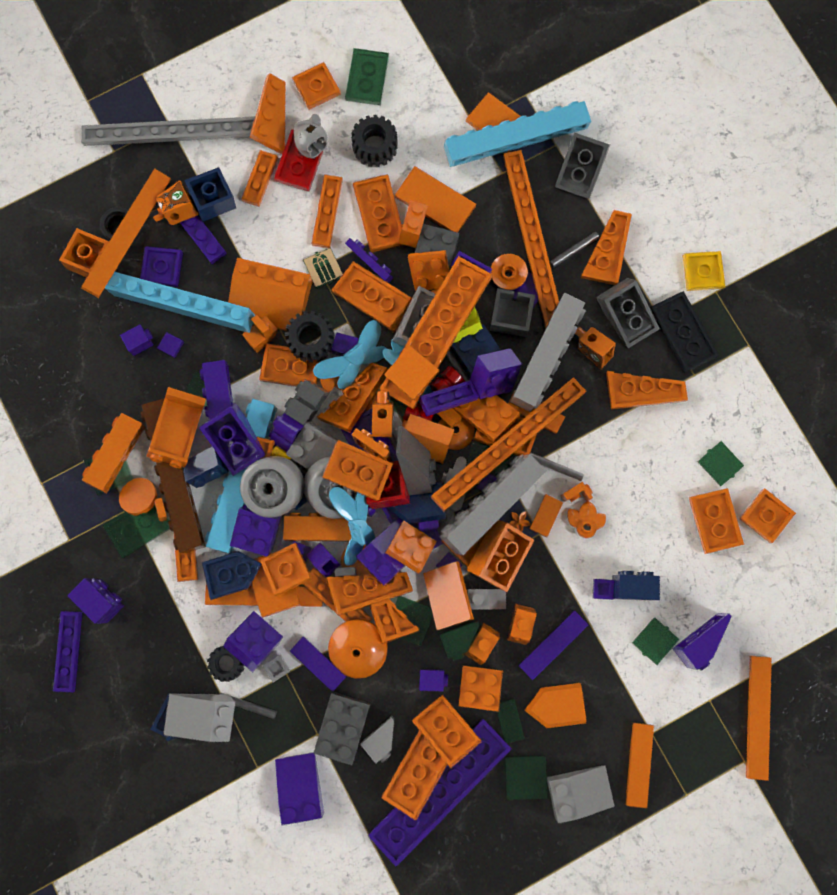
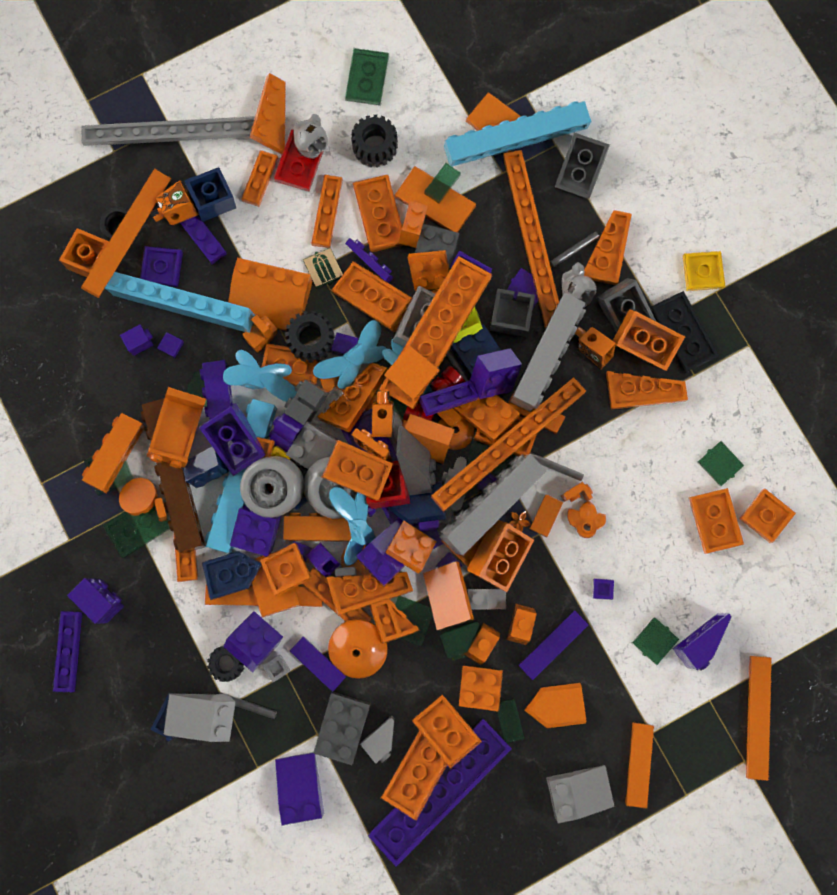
orange tile [292,62,341,110] -> none
dark purple brick [419,669,448,691] -> none
orange dish [491,254,528,290] -> none
clear green tile [505,756,548,800] -> none
dark blue brick [612,571,660,600] -> none
none -> medium azure piece [223,350,297,402]
none -> clear green tile [424,163,461,204]
none -> light grey piece [562,262,596,307]
none -> orange brick [612,309,685,371]

